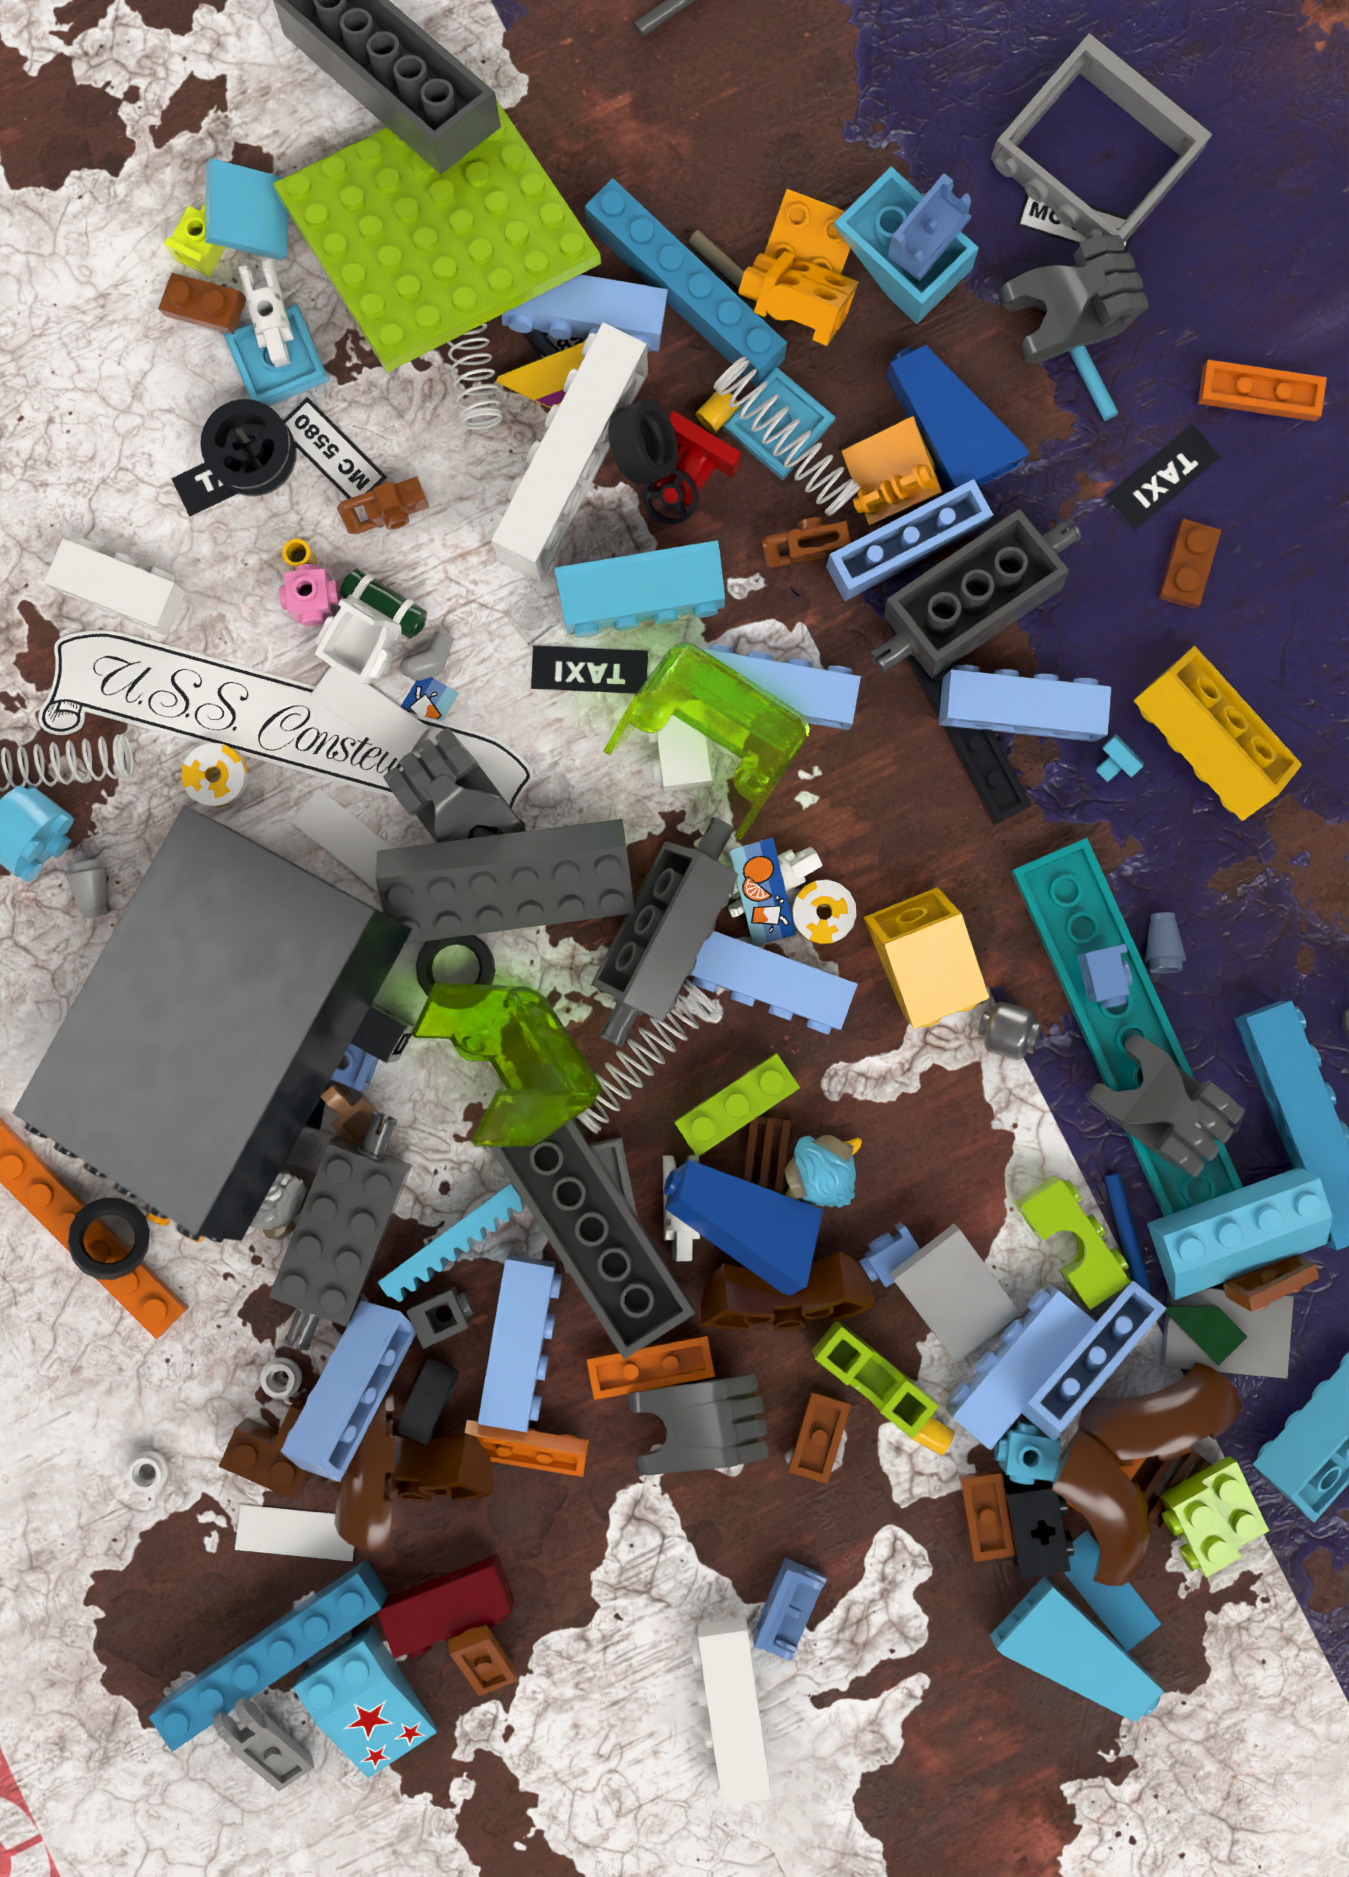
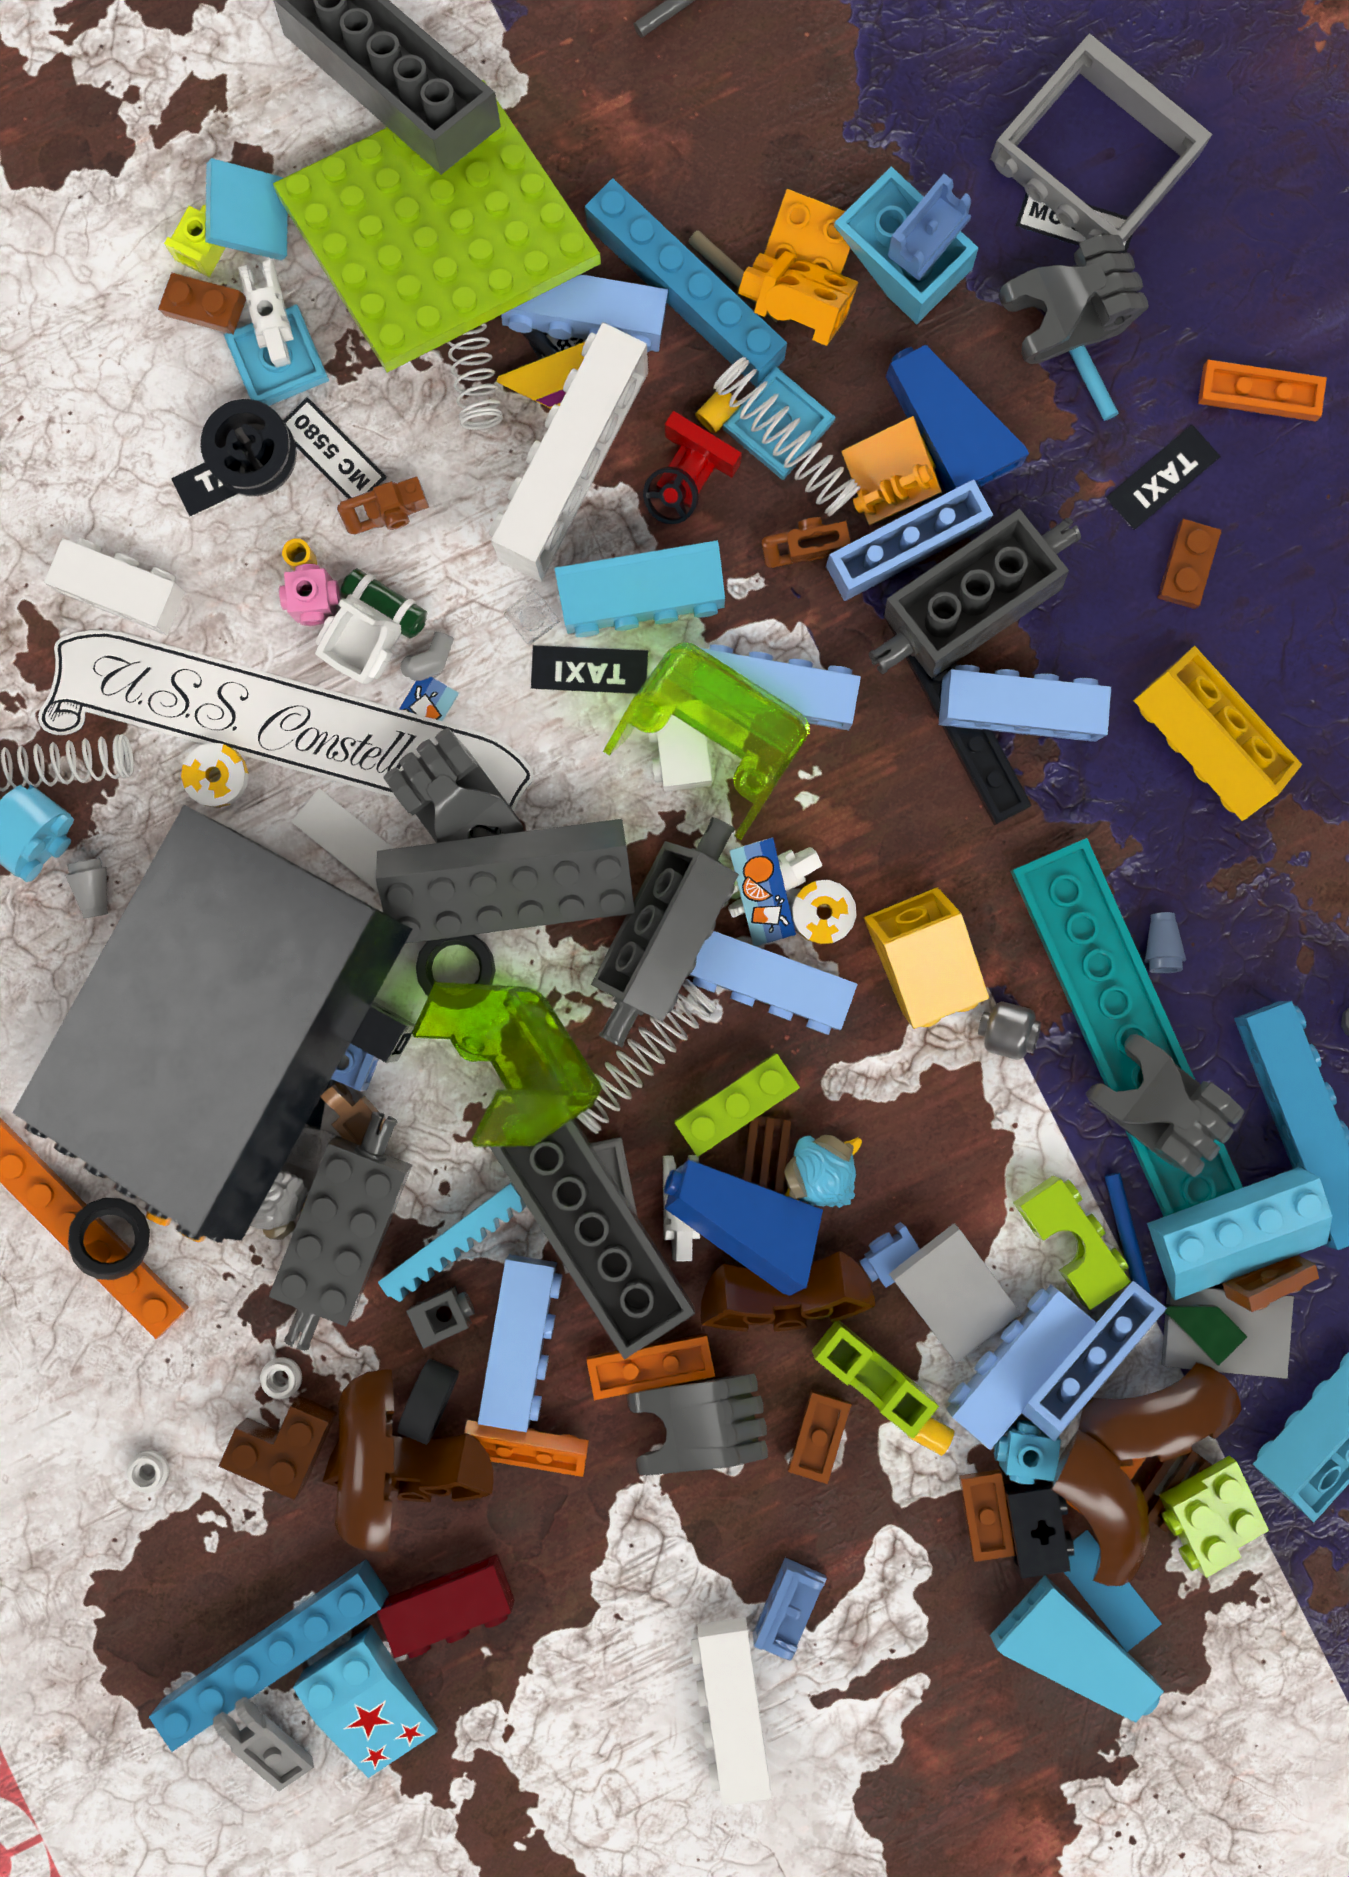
white sticker [235,1504,354,1561] -> none
light blue brick [280,1300,416,1482] -> none
white sticker [310,666,429,760] -> none
dark orange plate [448,1624,517,1696] -> none
black tyre [608,400,678,485] -> none
medium blue brick [1077,944,1132,1008] -> none
medium azure tile [1096,734,1144,782] -> none

